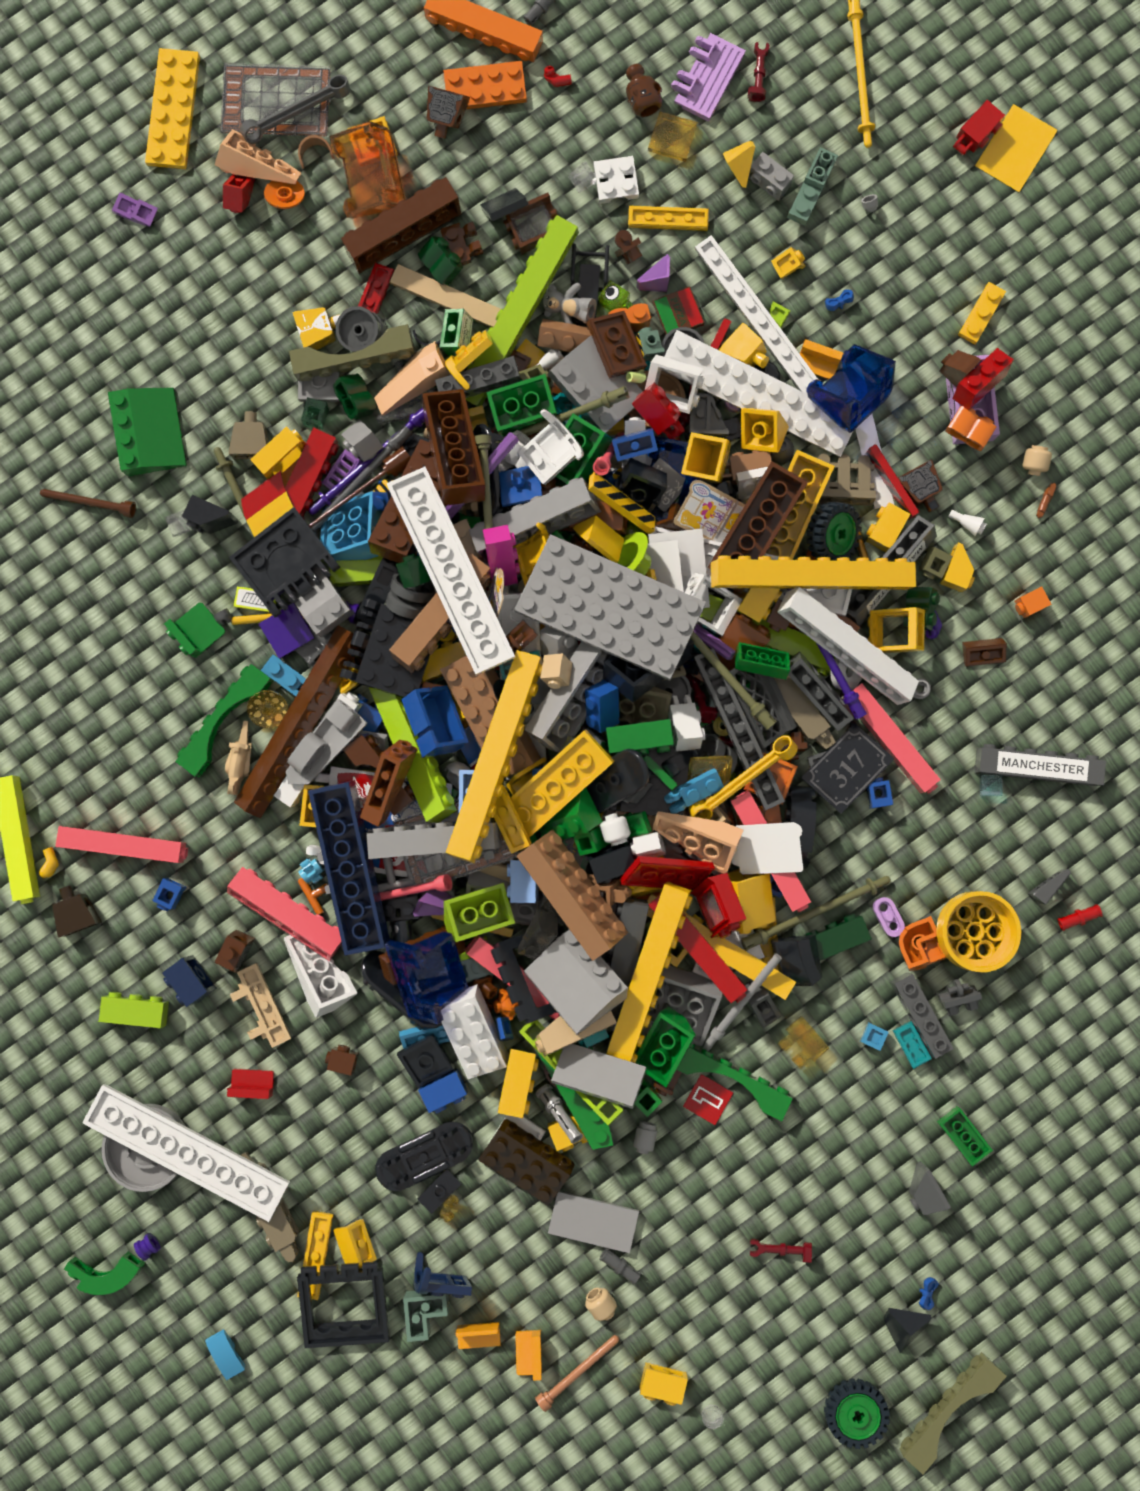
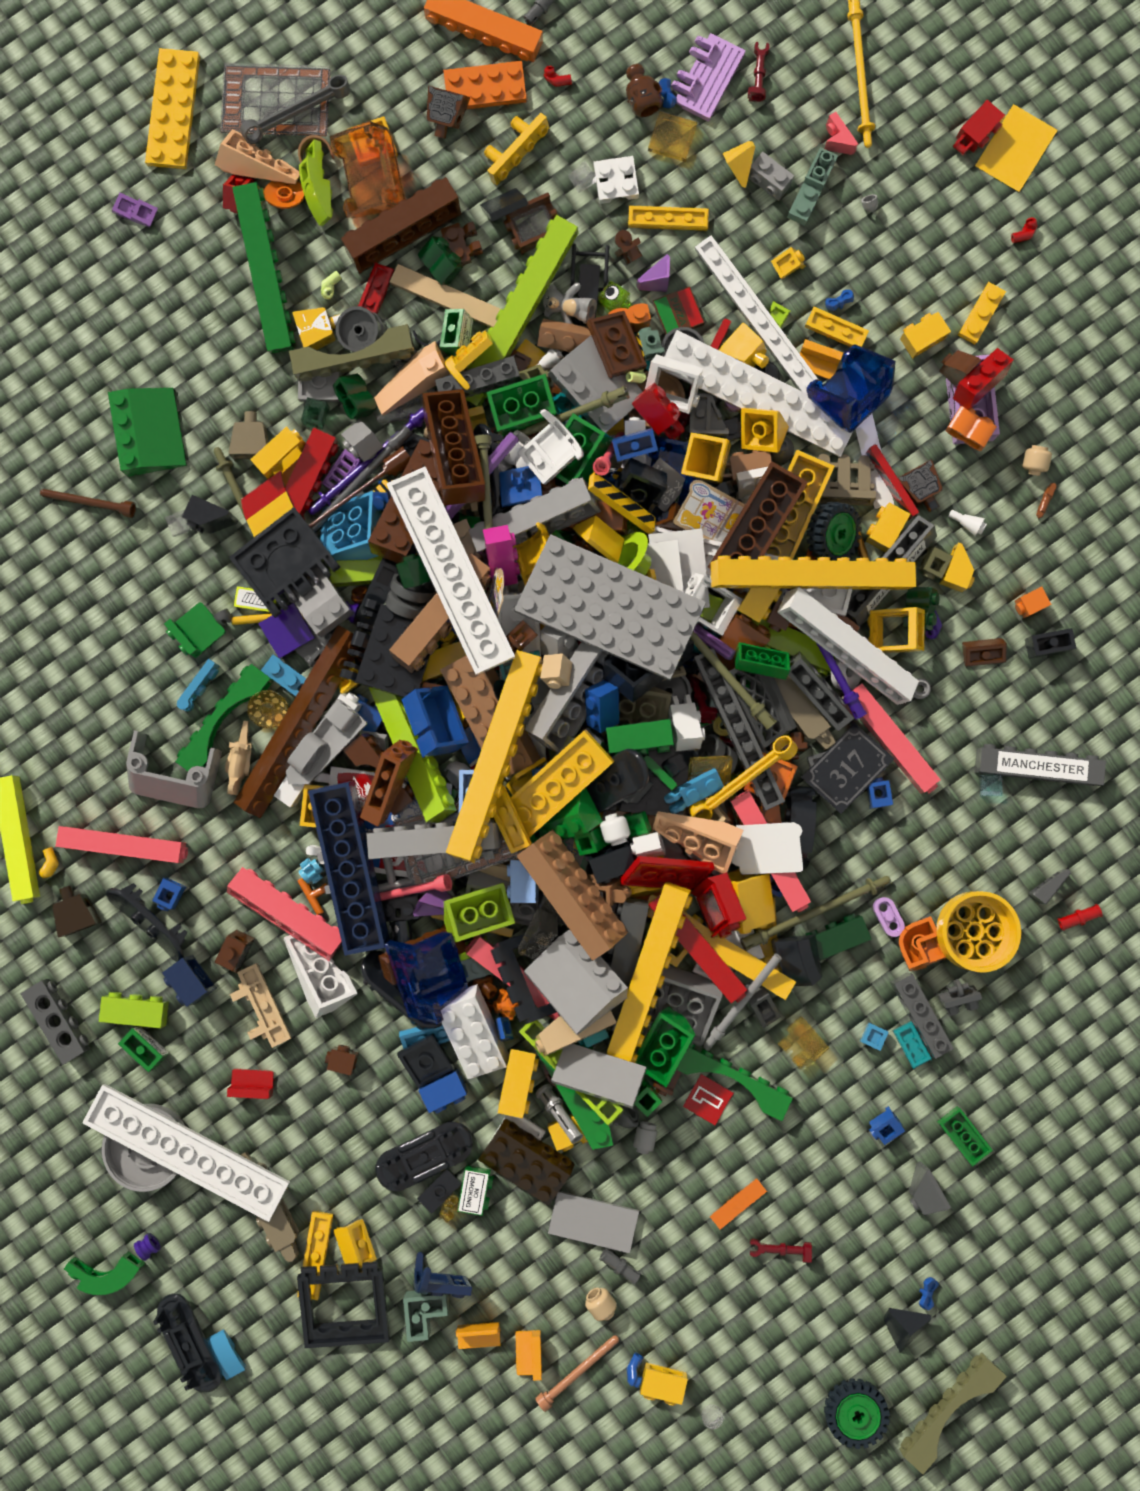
none -> dark grey brick [20,979,90,1065]
none -> black piece [106,883,188,962]
none -> green brick [118,1026,169,1072]
none -> light grey windscreen [126,731,222,808]
none -> black piece [153,1293,222,1393]
none -> dark azure plate [177,659,220,712]
none -> green brick [232,182,296,354]
none -> lime slope [299,140,333,226]
none -> yellowish green arm [321,271,342,299]
none -> reddish brown plate [351,586,368,604]
none -> brick [457,1165,494,1216]
none -> yellow plate [484,113,550,186]
none -> dark grey brick [613,1104,639,1128]
none -> blue arm [627,1352,644,1388]
none -> blue piece [659,78,677,109]
none -> orange piece [710,1178,767,1229]
none -> yellow plate [805,307,869,351]
none -> coral slope [824,111,858,155]
none -> blue brick [869,1106,905,1145]
none -> yellow brick [900,312,951,359]
none -> red arm [1011,217,1038,243]
none -> black brick [1025,628,1076,659]

